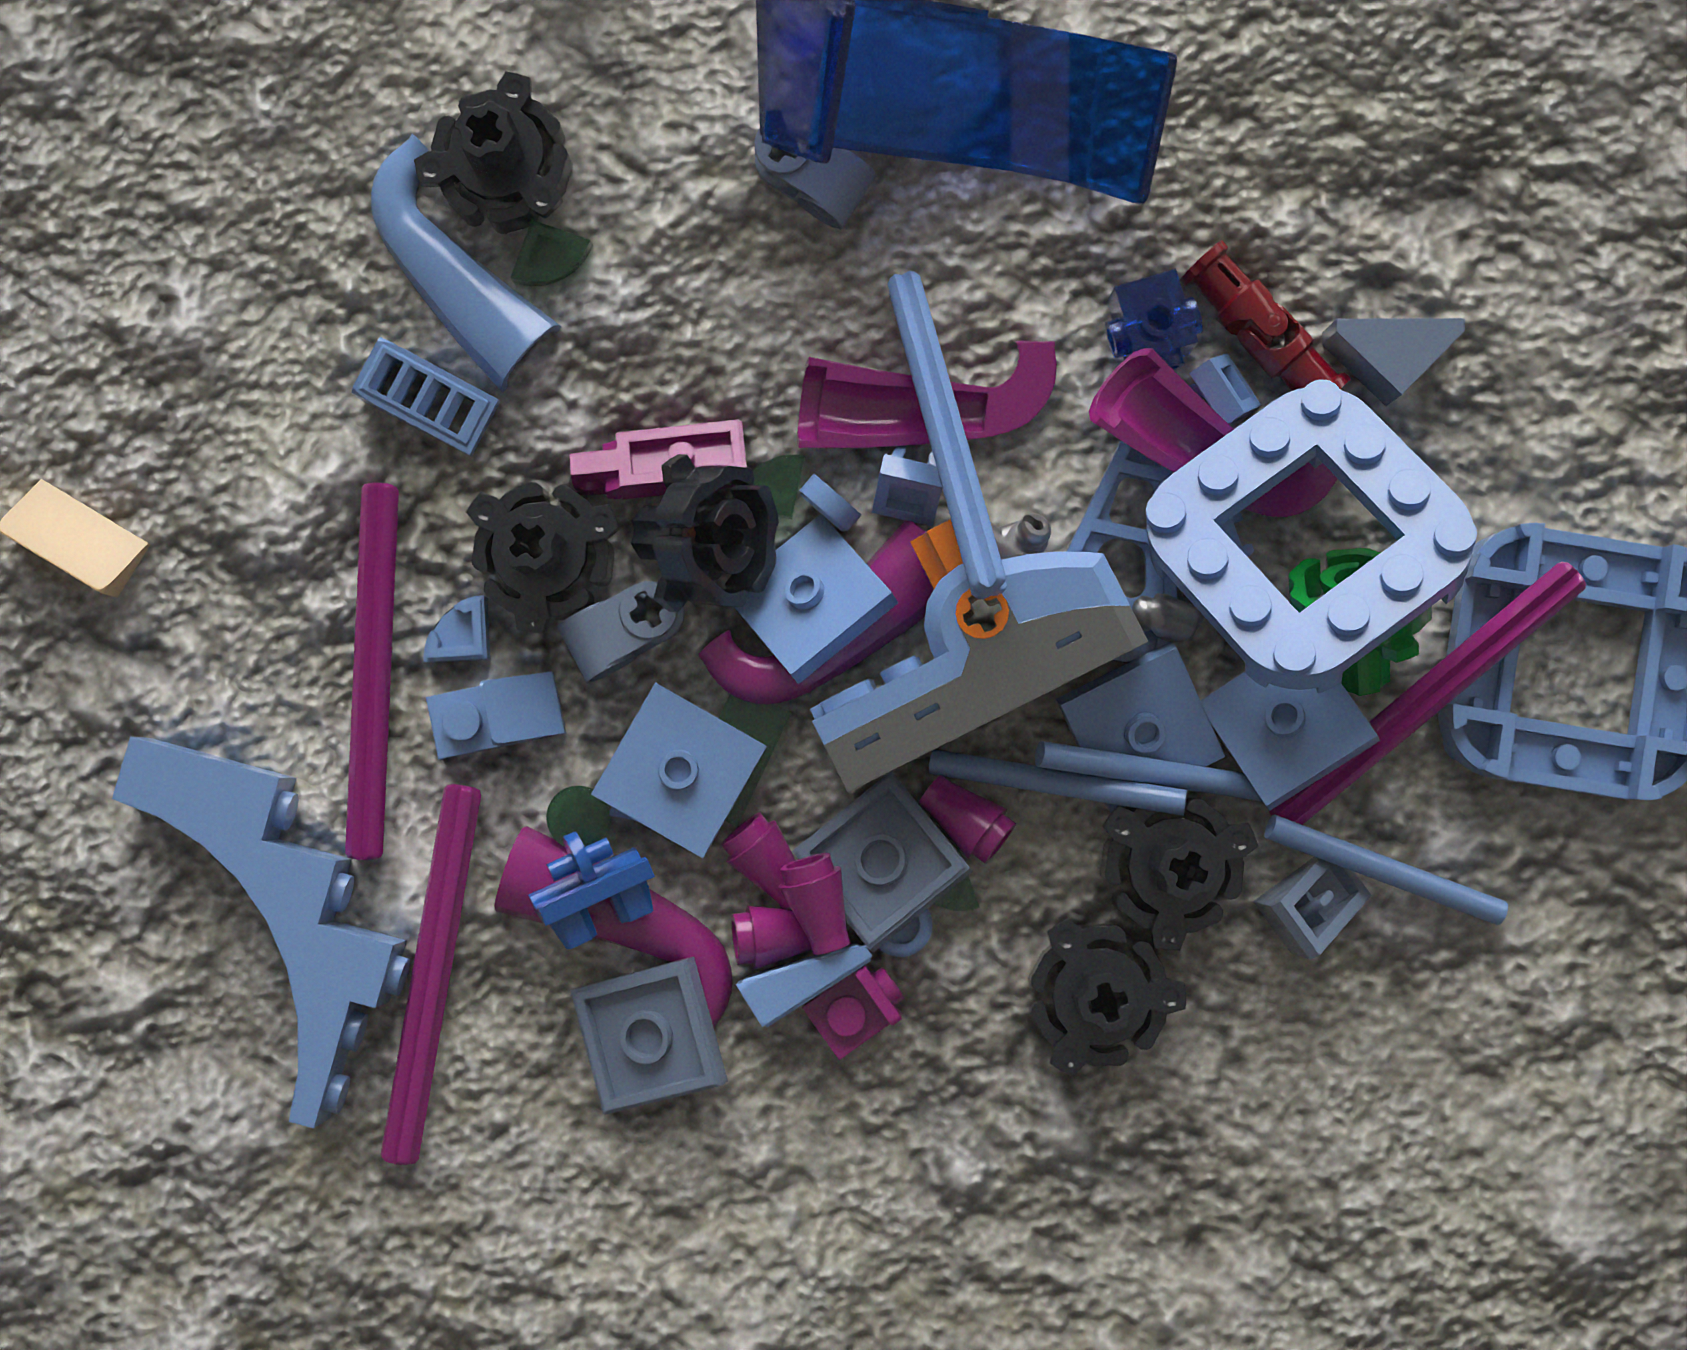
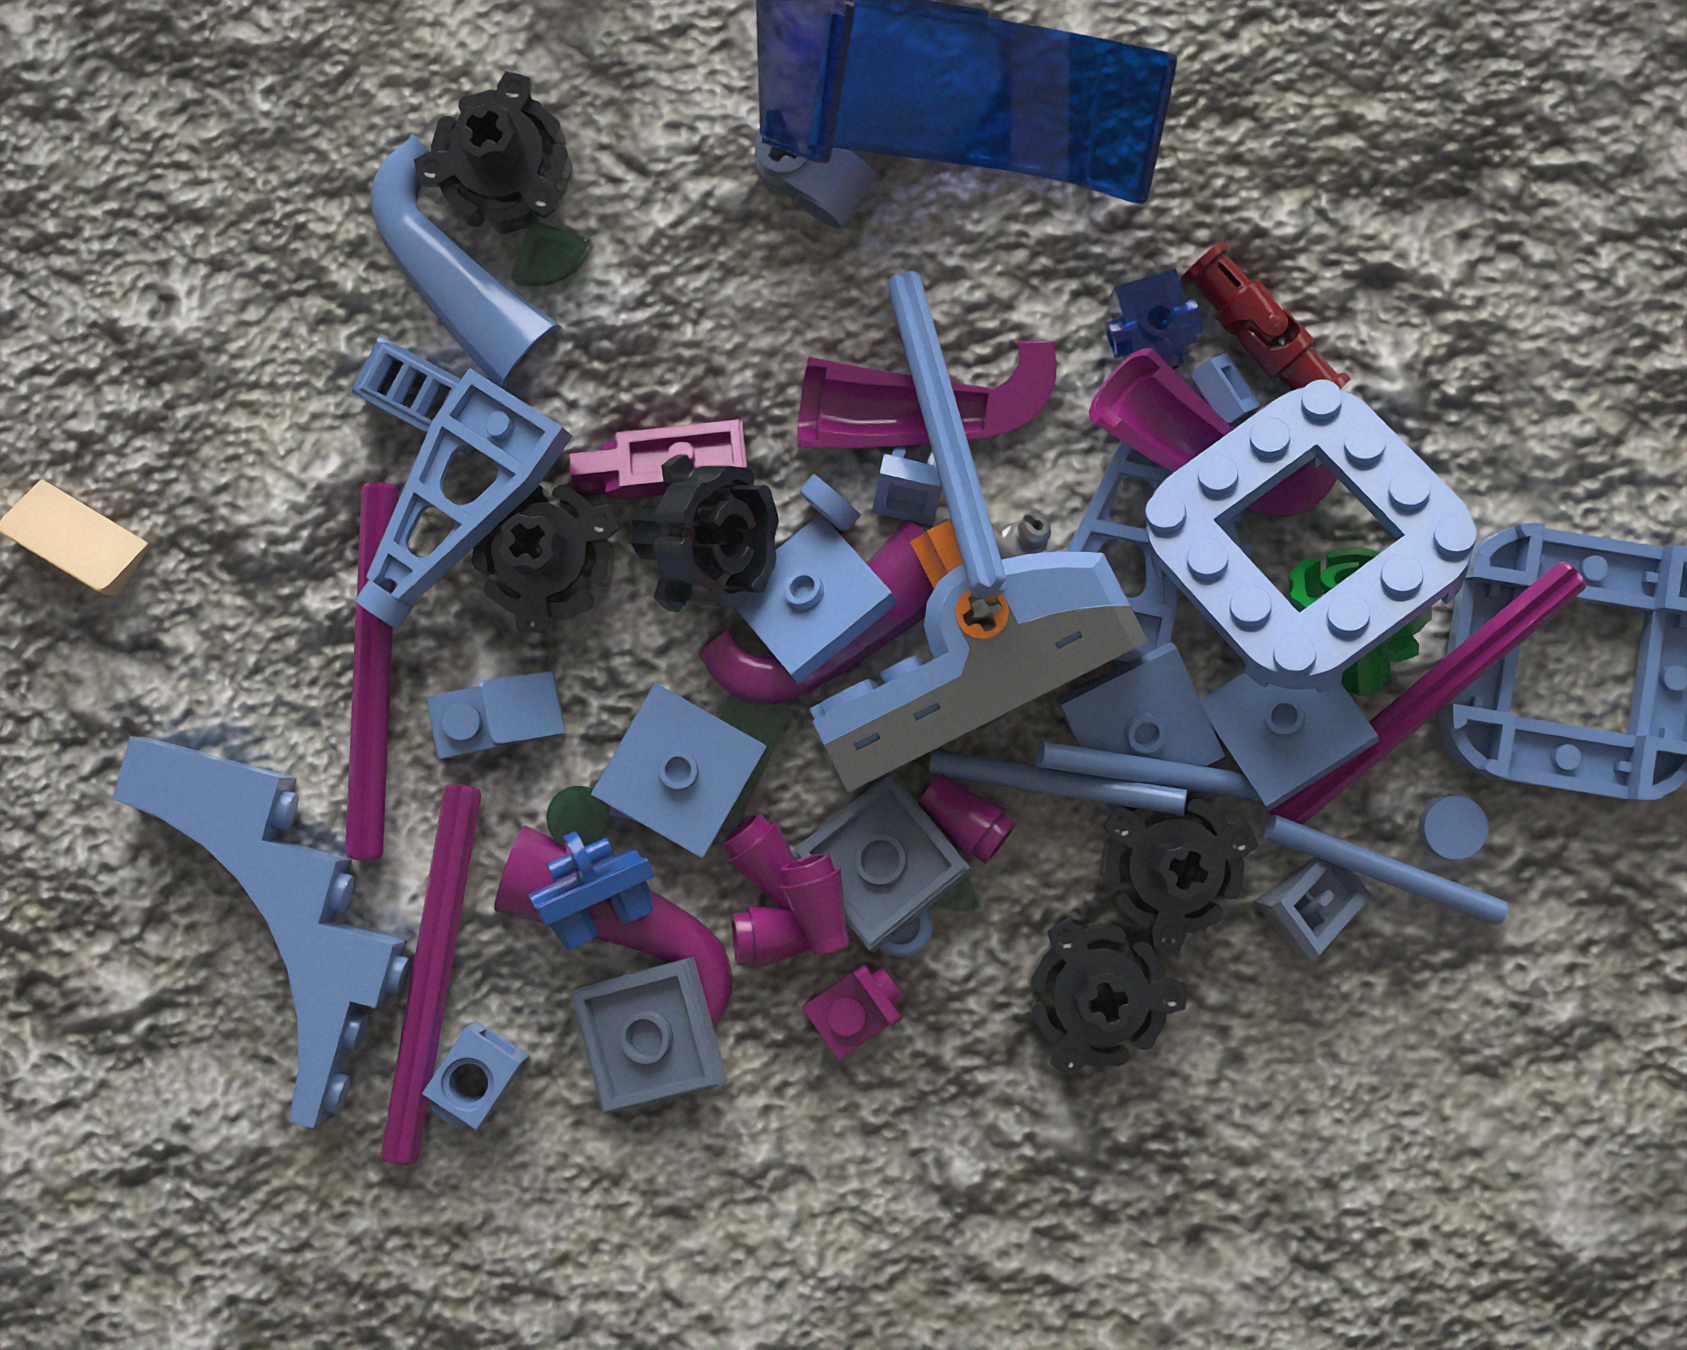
medium blue tile [424,595,491,663] -> none
sand blue piece [557,581,685,684] -> none
clear green tile [732,455,805,520] -> none
medium blue slope [736,942,872,1027] -> none
flat silver arm [1132,593,1205,643] -> none
sand blue slope [1322,318,1465,406] -> none
none -> medium blue plate [354,368,573,630]
none -> medium blue brick [422,1021,530,1130]
none -> medium blue tile [1418,796,1488,860]

